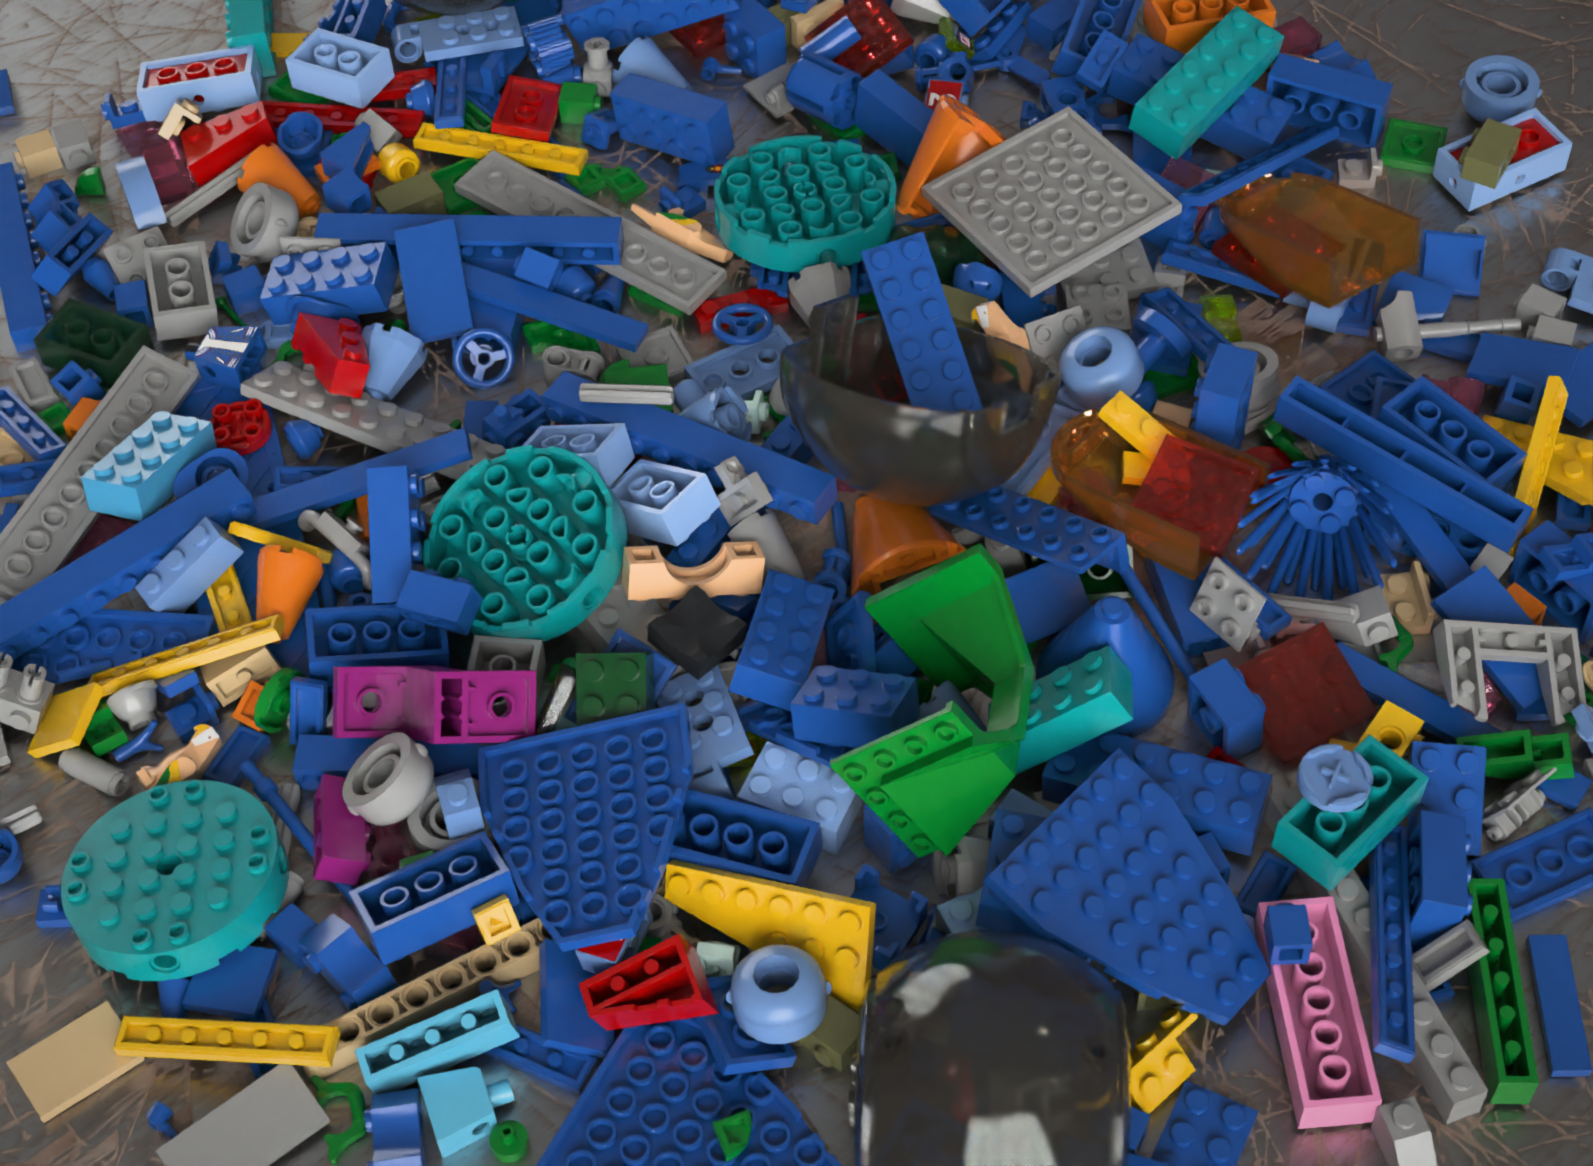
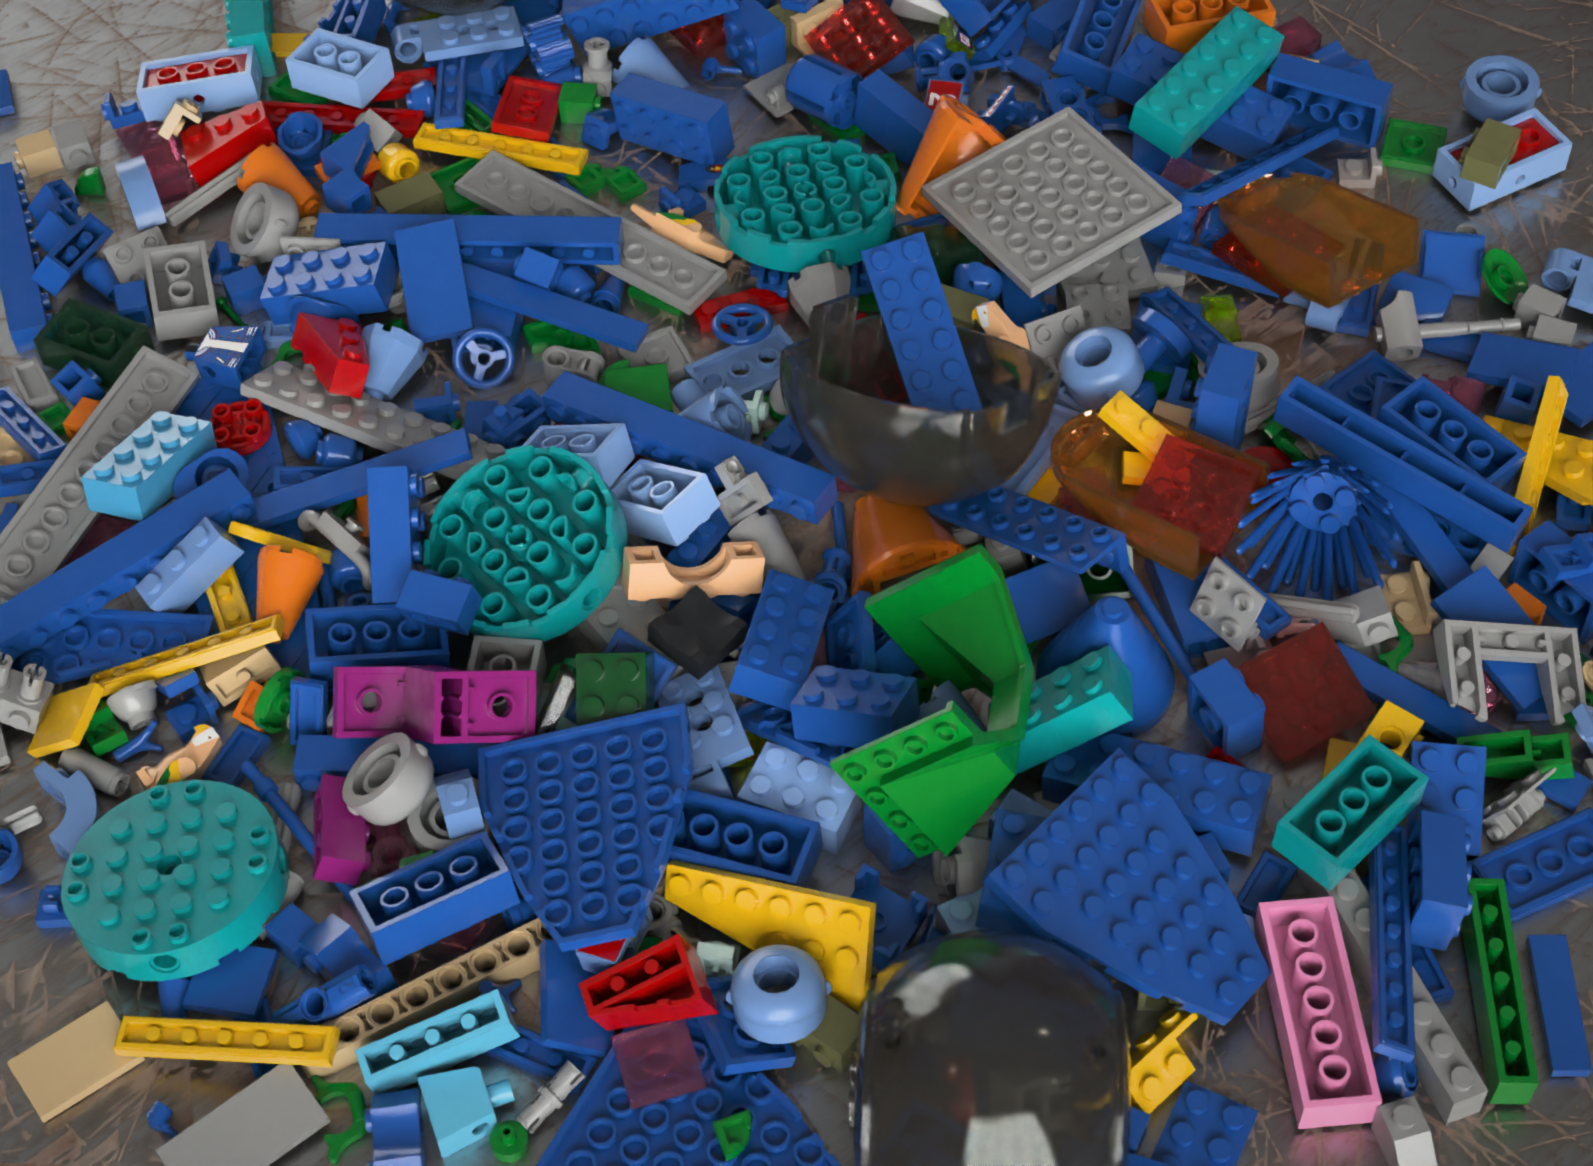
yellow tile [471,894,521,946] -> none
light grey axle [579,383,674,405] -> none
blue brick [798,15,862,61] -> none
blue plate [1074,29,1129,93] -> none
blue brick [1263,902,1313,965] -> none
medium blue tile [1296,744,1373,813] -> none
light grey tile [1412,918,1490,992] -> none
none -> medium blue arch [33,761,104,861]
none -> blue piece [269,964,379,1025]
none -> blue head [315,433,363,466]
none -> blue bracket [413,381,461,425]
none -> light grey pin [514,1060,586,1134]
none -> clear pink tile [611,1019,706,1110]
none -> blue hips [977,85,1026,134]
none -> blue bracket [1165,366,1194,409]
none -> blue cone [1373,1054,1418,1099]
none -> green dish [1482,248,1529,305]

